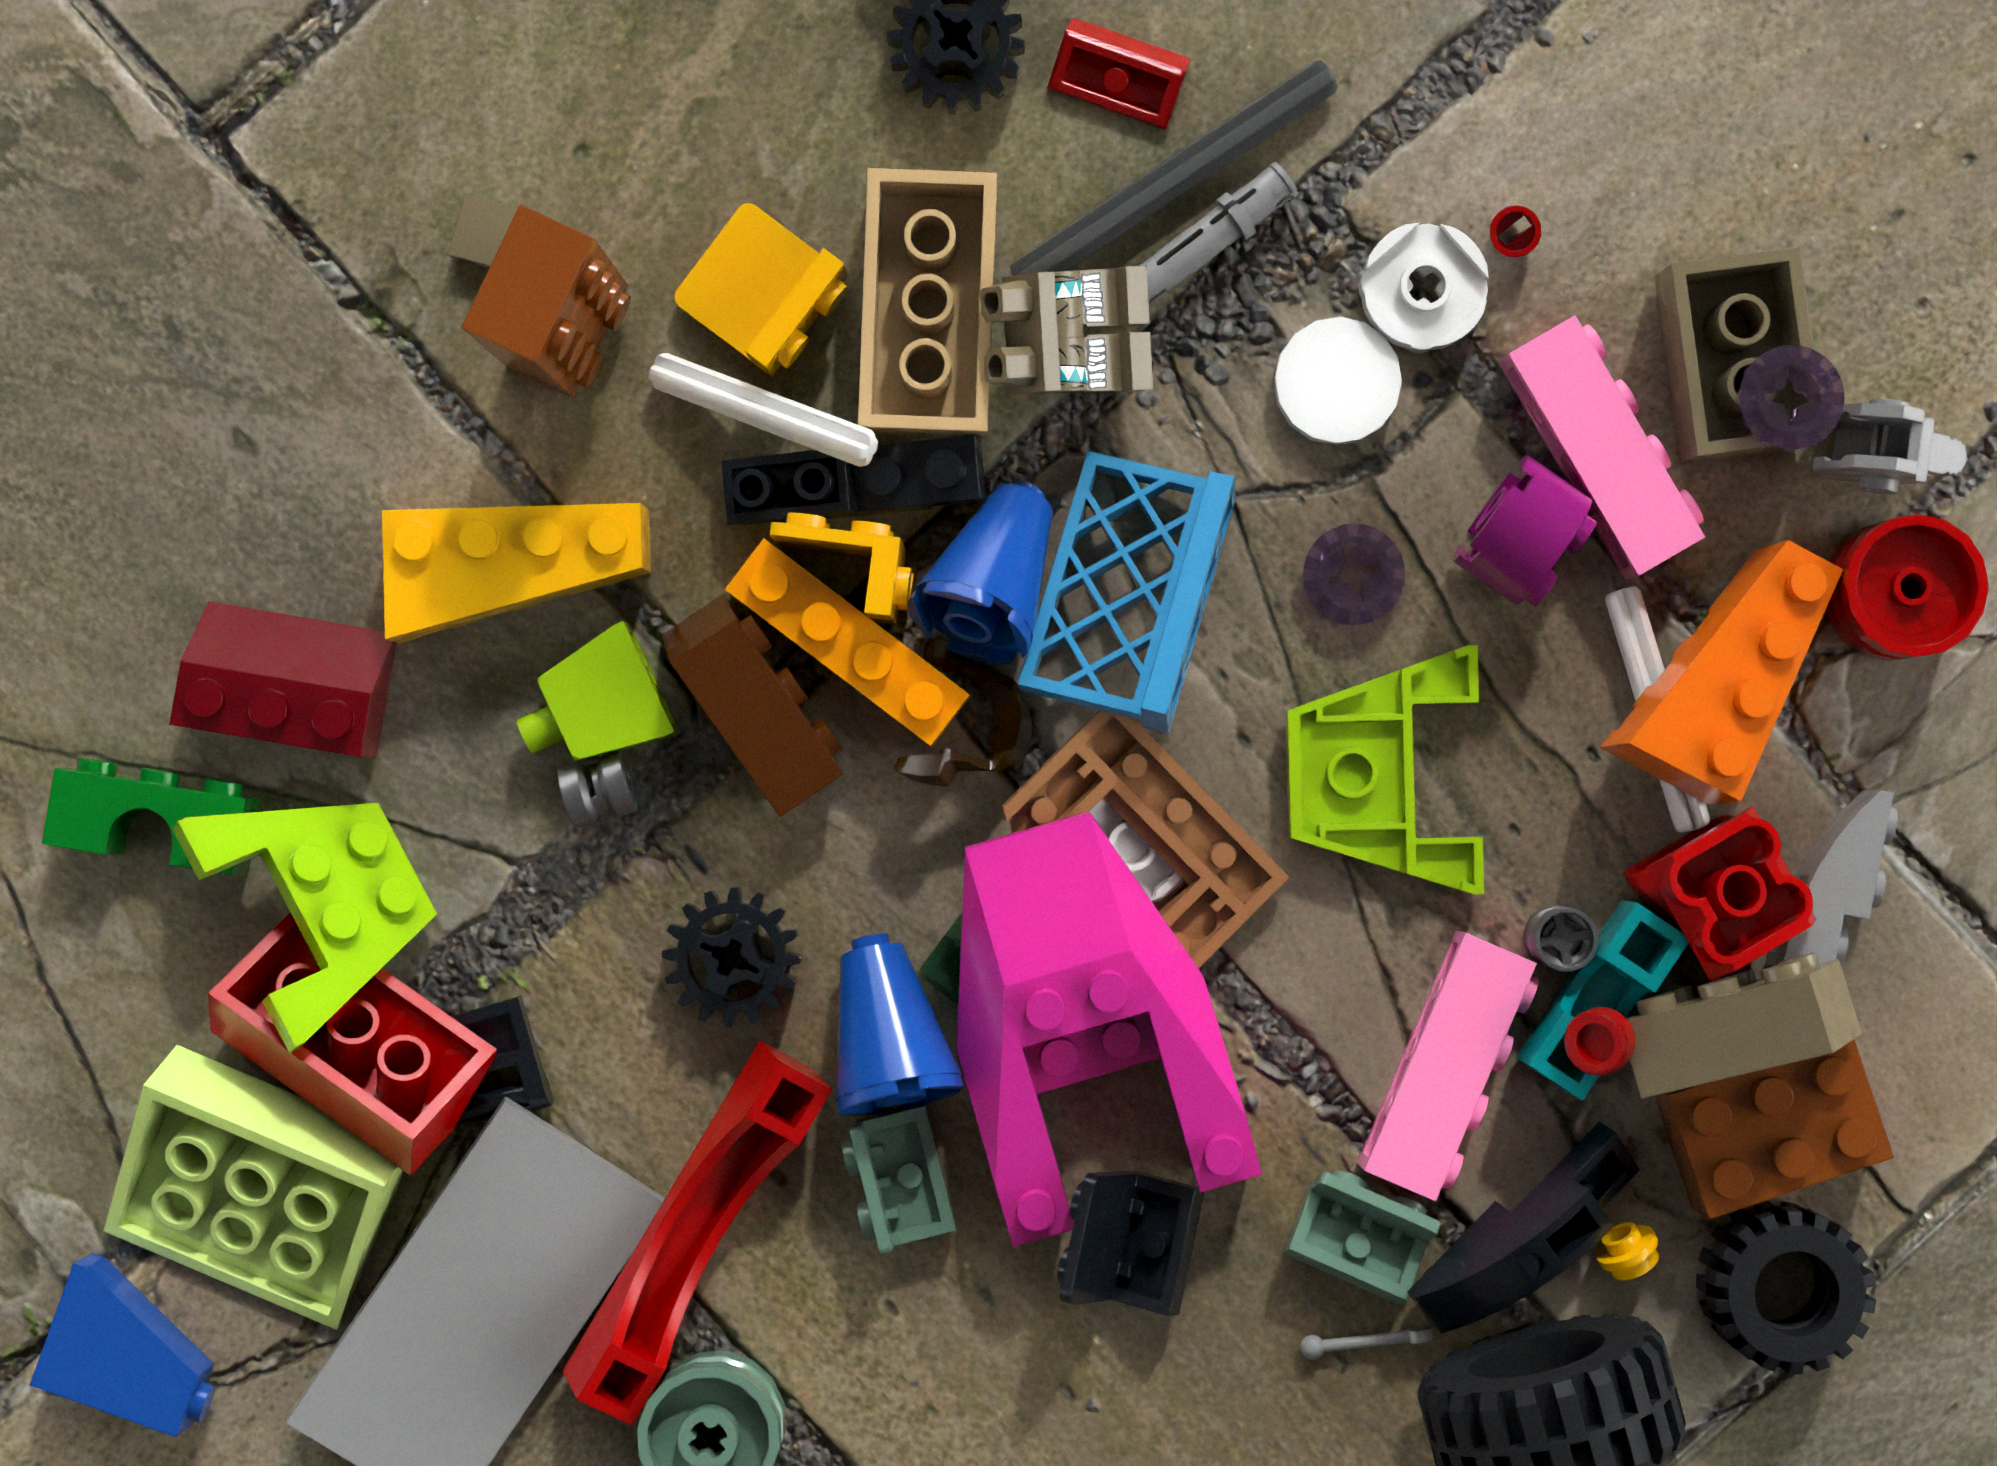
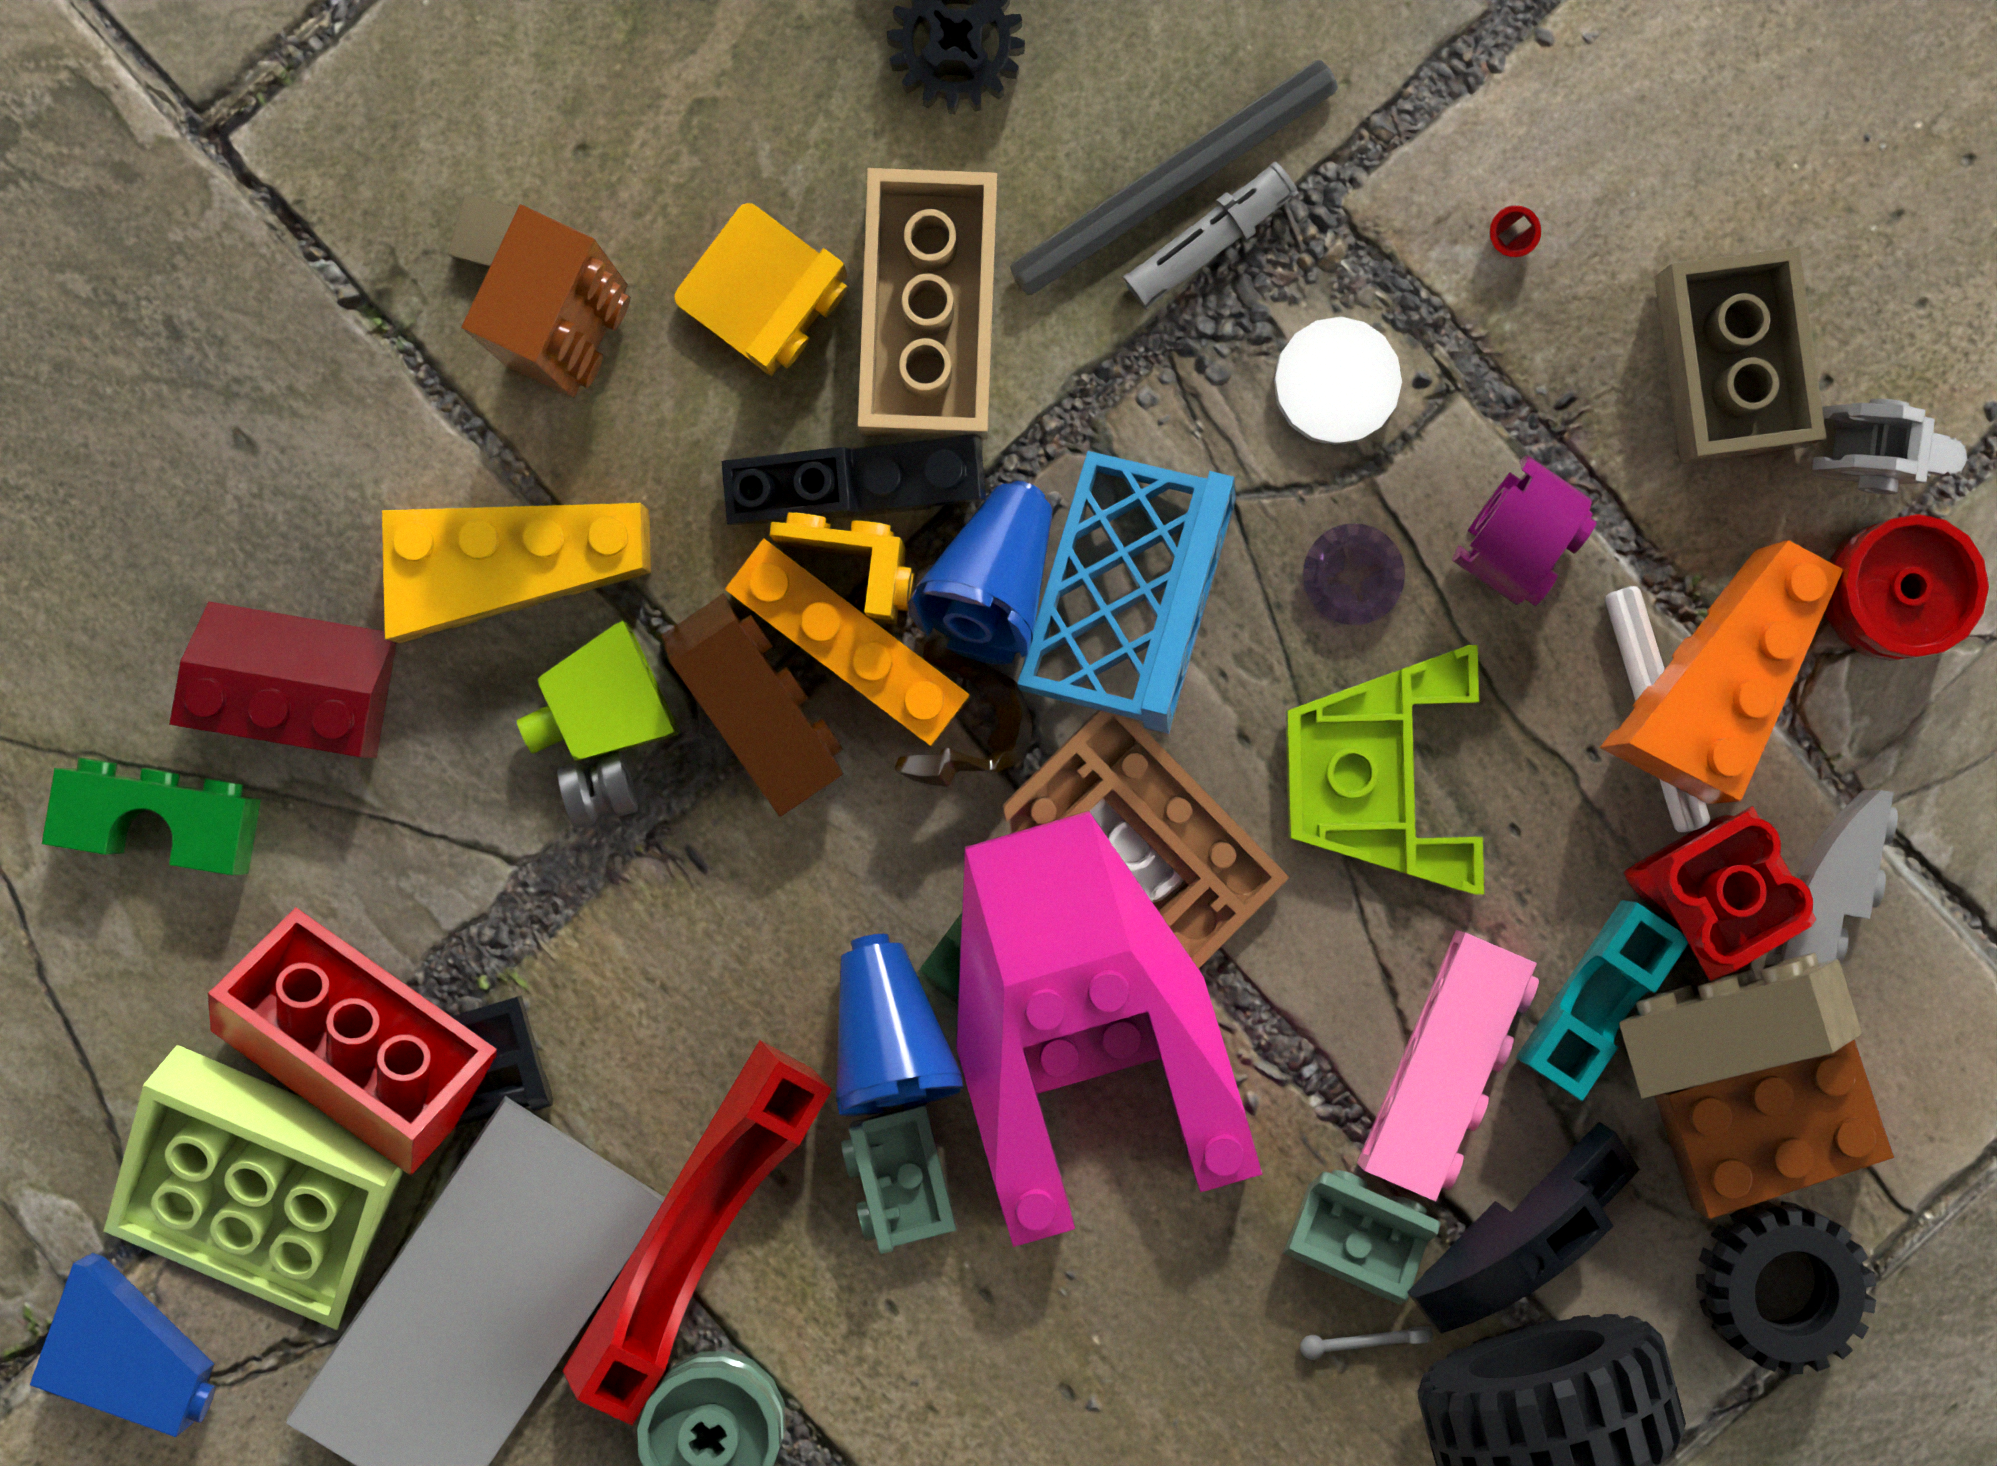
wing [172,803,437,1053] -> none
white axle [648,353,878,467] -> none
black gear [661,887,803,1027] -> none
dark tan hips [980,265,1153,394] -> none
red slope [1047,18,1190,130] -> none
black bracket [1057,1171,1205,1316] -> none
white plate [1358,223,1489,353] -> none
bright pink brick [1498,315,1705,580] -> none
flat silver wheel [1524,905,1599,971] -> none
red tile [1564,1007,1635,1076] -> none
yellow plate [1595,1222,1659,1281] -> none
clear purple gear [1736,345,1845,451] -> none

